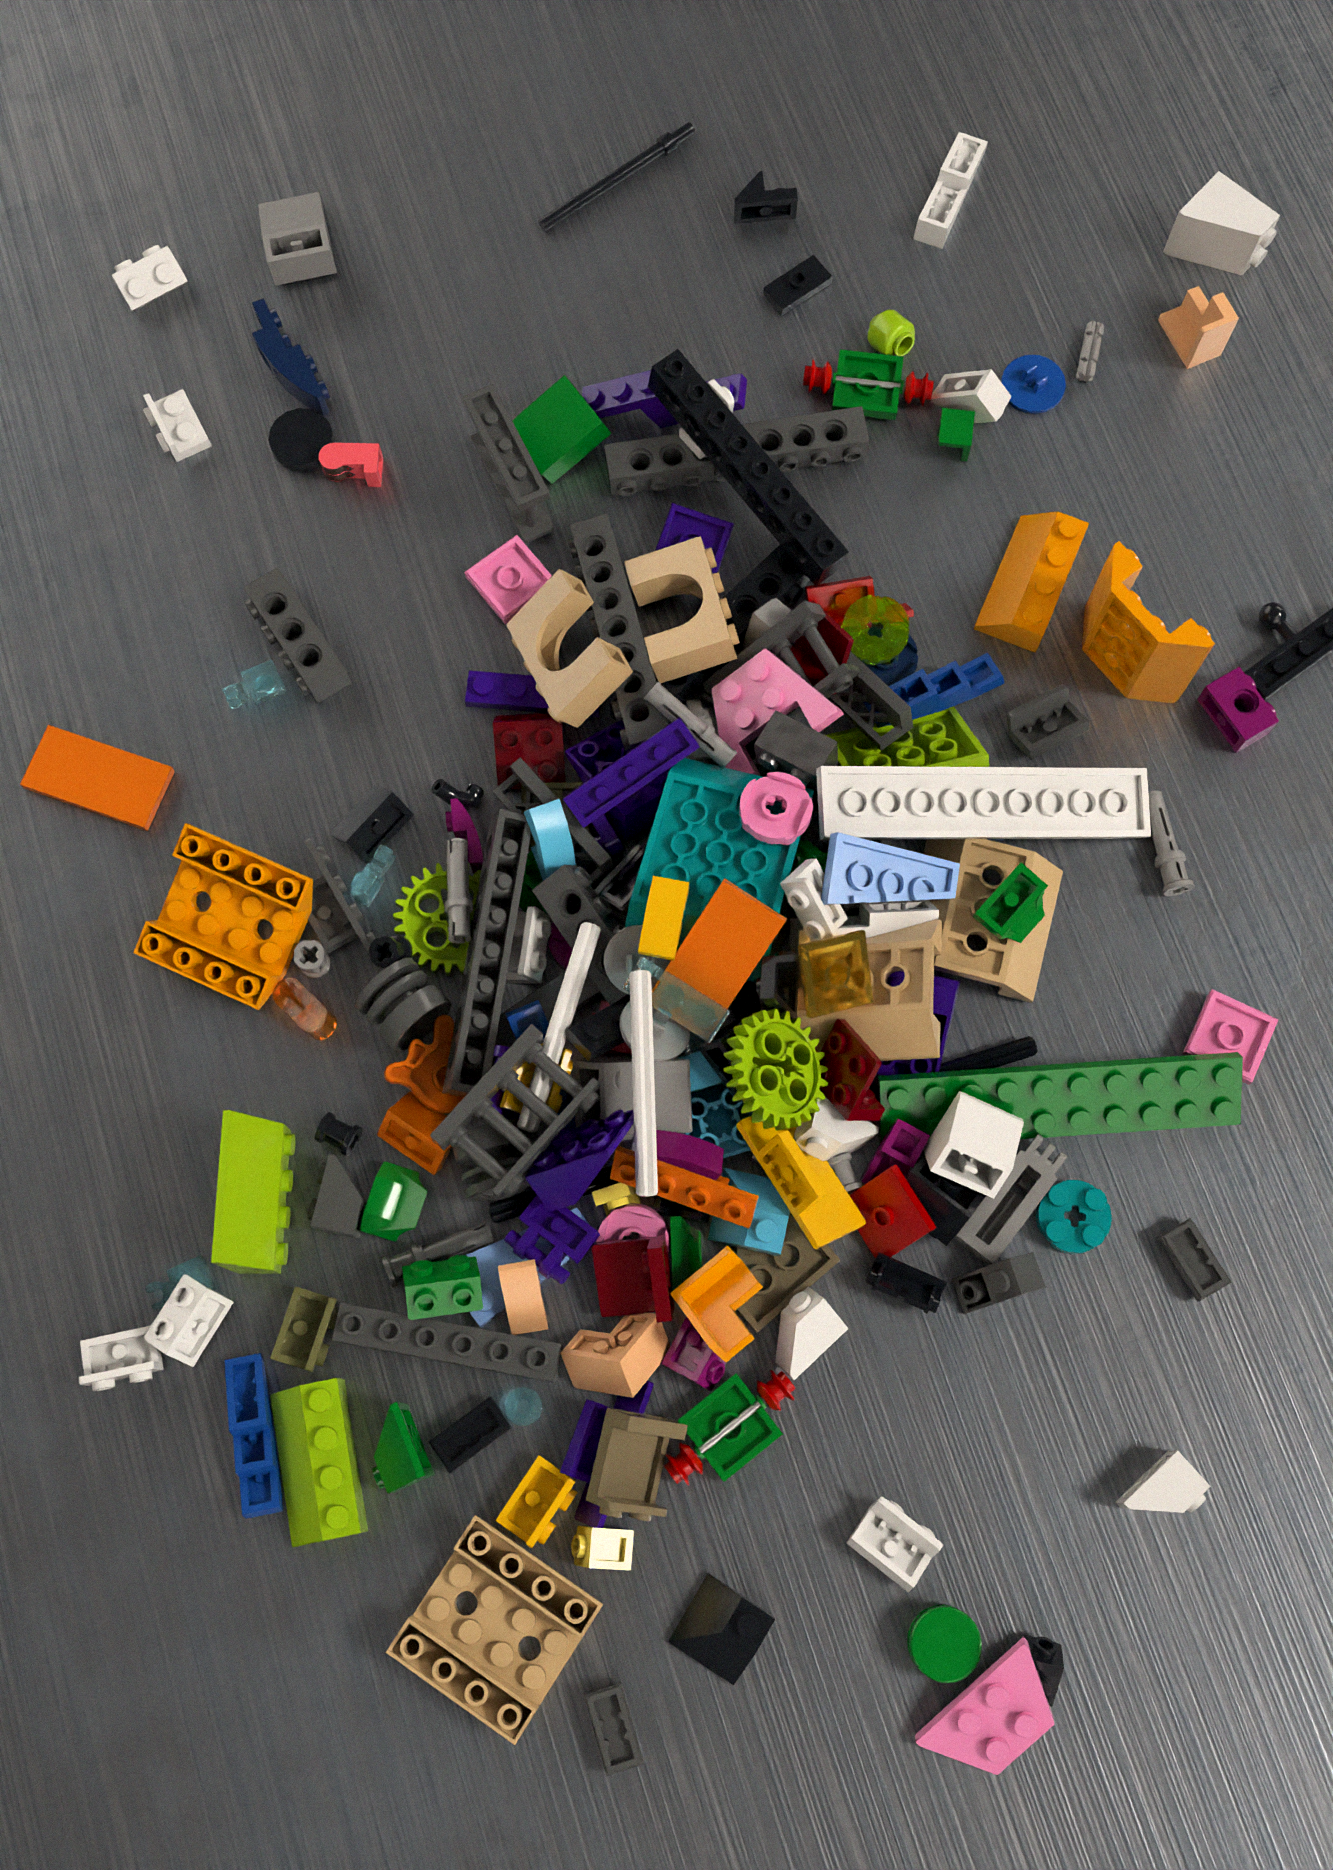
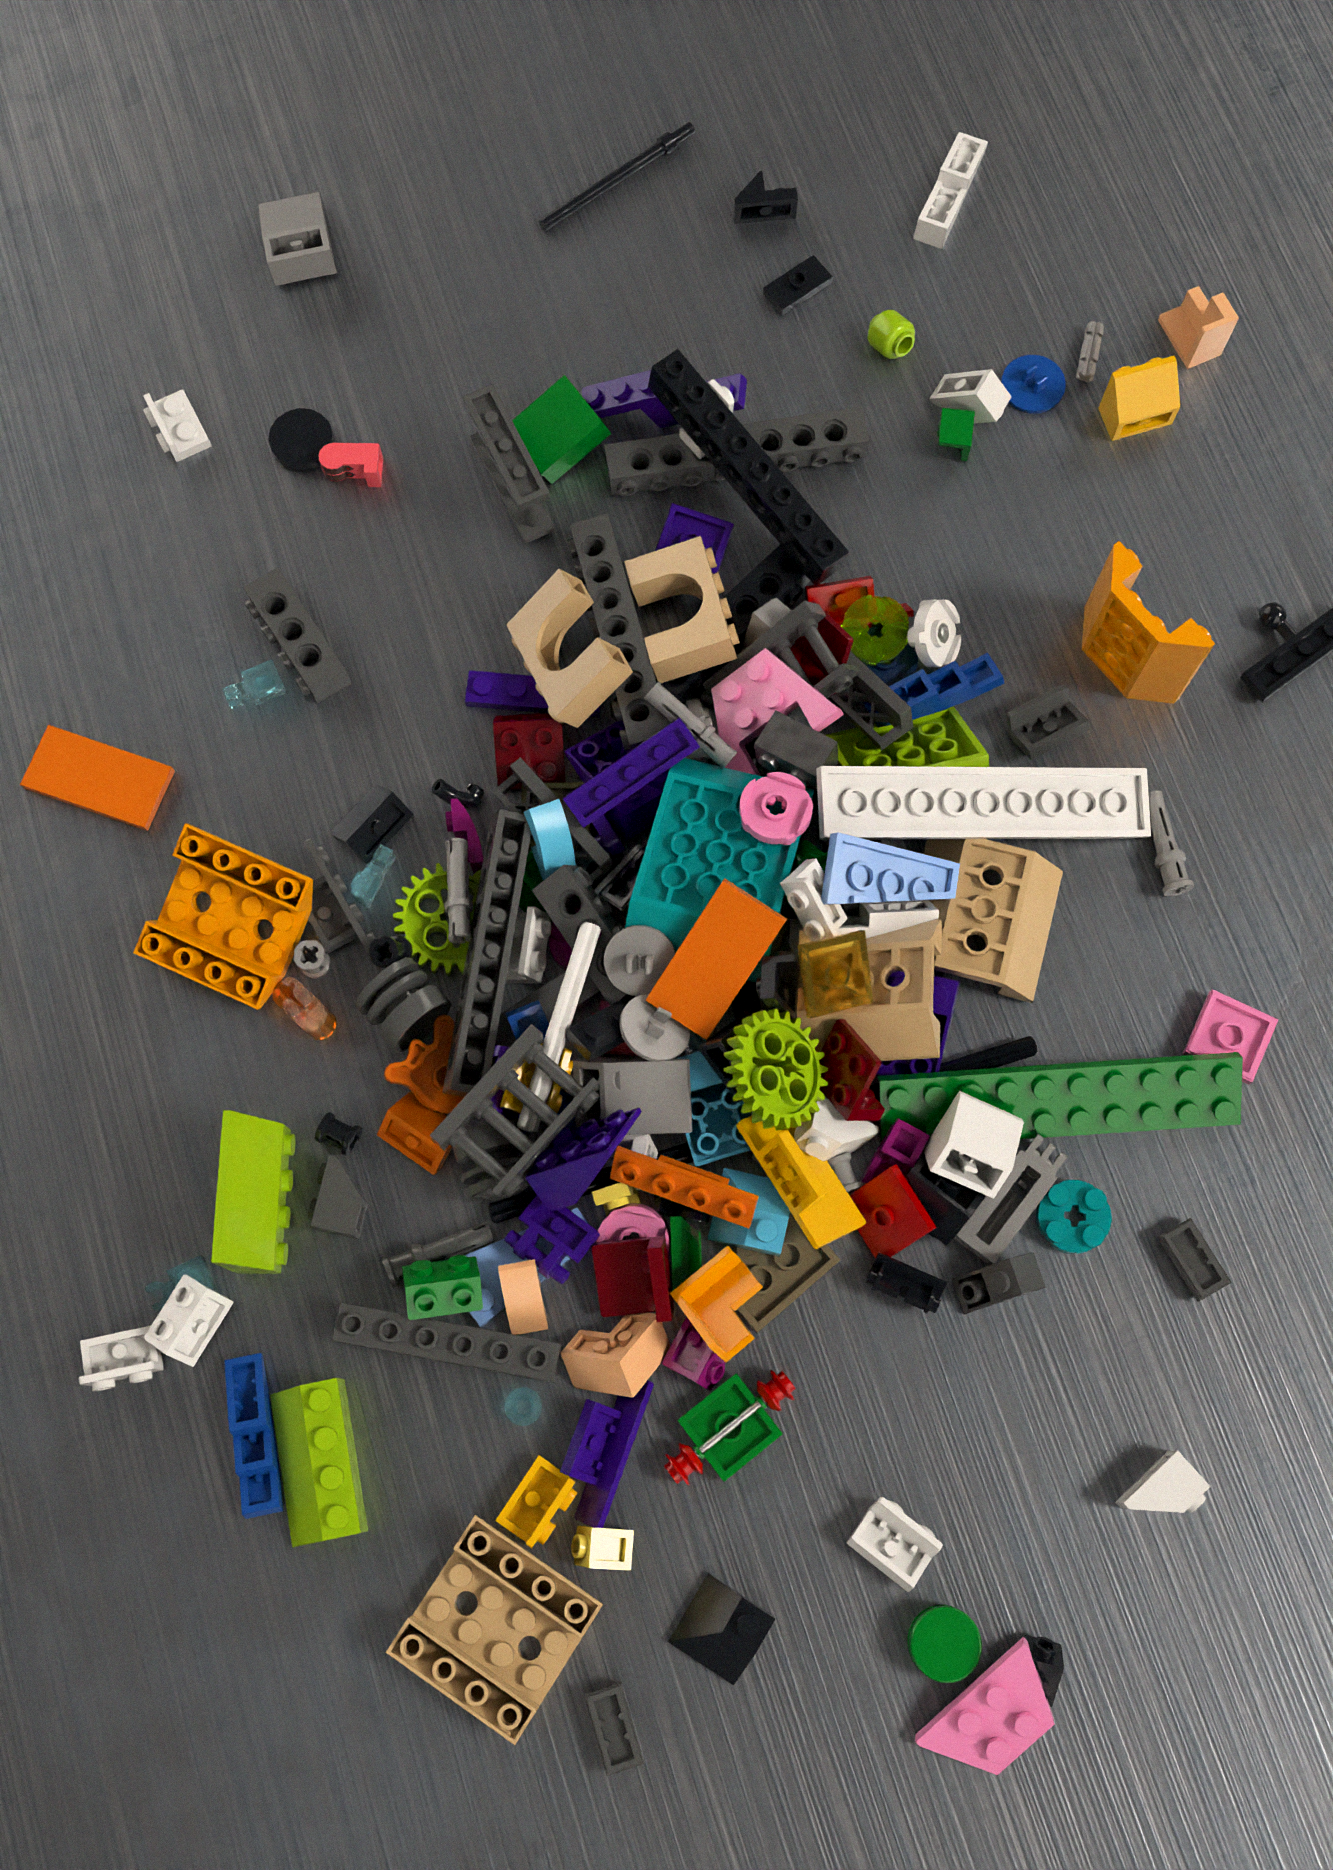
white bracket [111,245,188,312] -> none
dark blue slope [252,298,330,415] -> none
olive bracket [270,1286,339,1372] -> none
green slope [360,1161,428,1243] -> none
green slope [372,1402,435,1494] -> none
black plate [428,1396,512,1474] -> none
bright pink plate [464,535,552,625] -> none
dark tan panel [586,1408,688,1521] -> none
clear light blue plate [622,955,730,1043] -> none
white axle [629,970,658,1196] -> none
yellow slope [638,876,690,961] -> none
magenta slope [656,1130,724,1180] -> none
white slope [775,1286,848,1380] -> none
green plate [803,349,934,420] -> none
green slope [972,862,1048,943] -> none
light orange slope [973,511,1089,653] -> none
white slope [1163,171,1280,275] -> none
magenta brick [1197,667,1279,753] -> none
none -> white plate [908,599,961,667]
none -> yellow slope [1098,356,1180,441]

